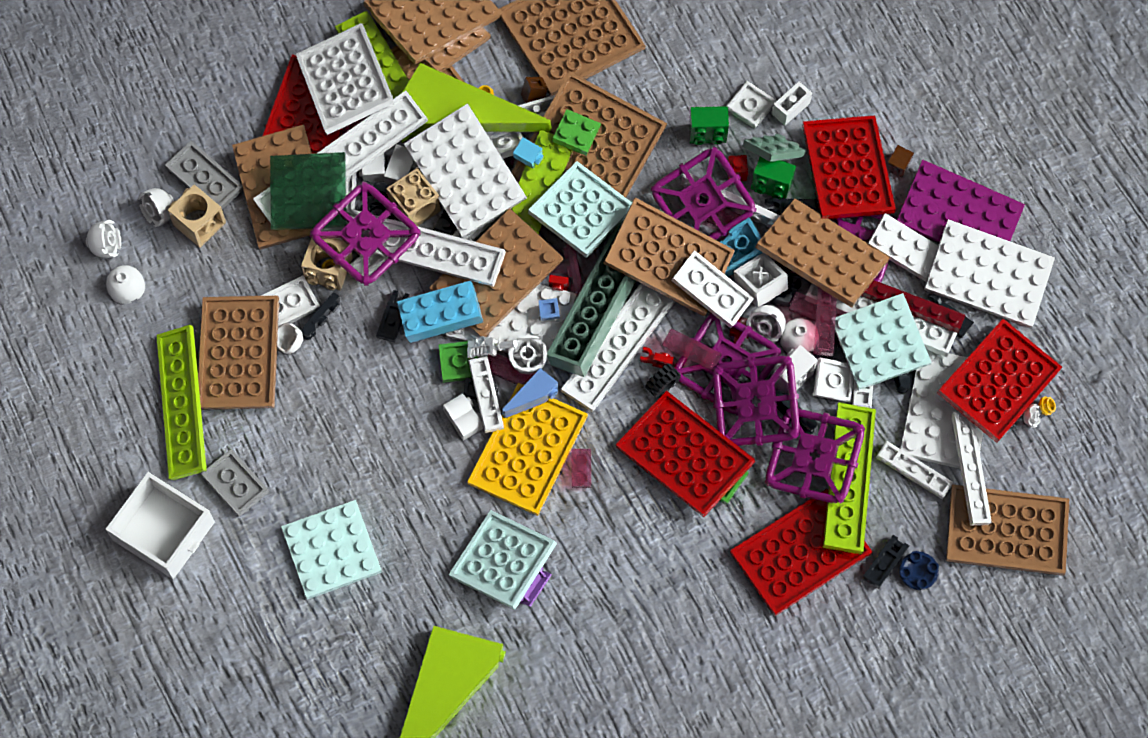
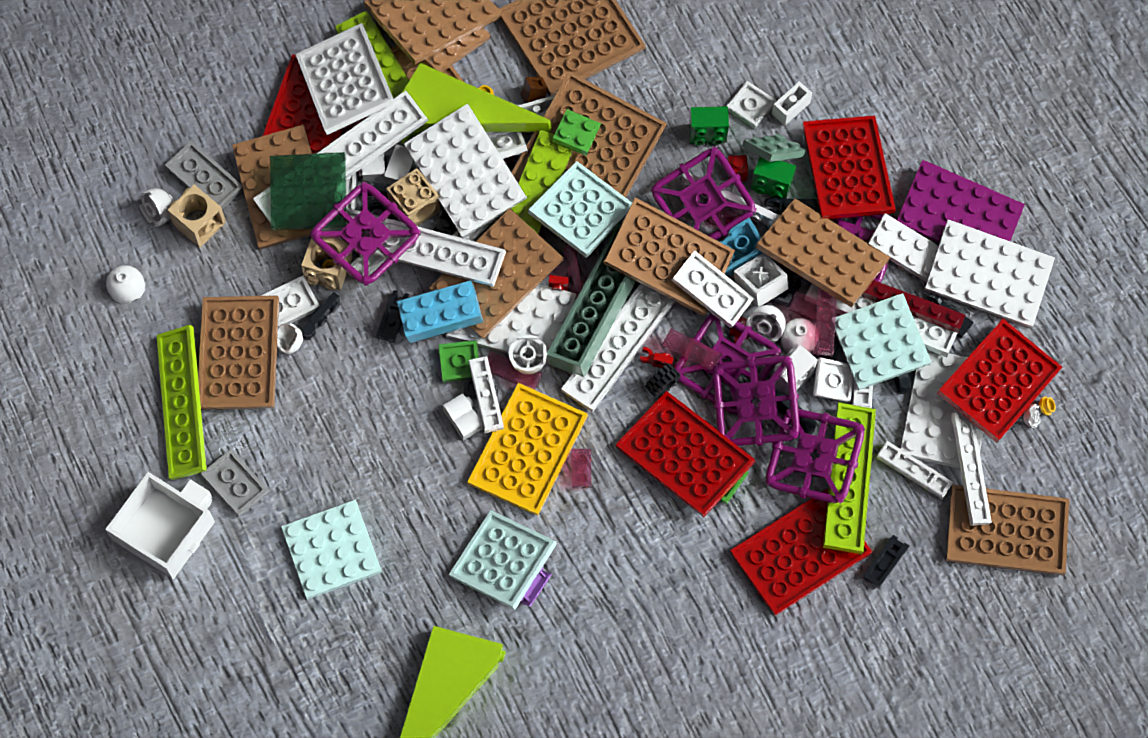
white cylinder [86,220,121,258] -> none
white piece [467,336,517,359] -> none
medium blue slope [502,368,558,418] -> none
medium azure brick [513,137,544,169] -> none
medium blue plate [538,298,560,321] -> none
reddish brown panel [888,145,914,178] -> none
dark blue dish [899,551,939,590] -> none
none -> white brick [181,479,212,509]

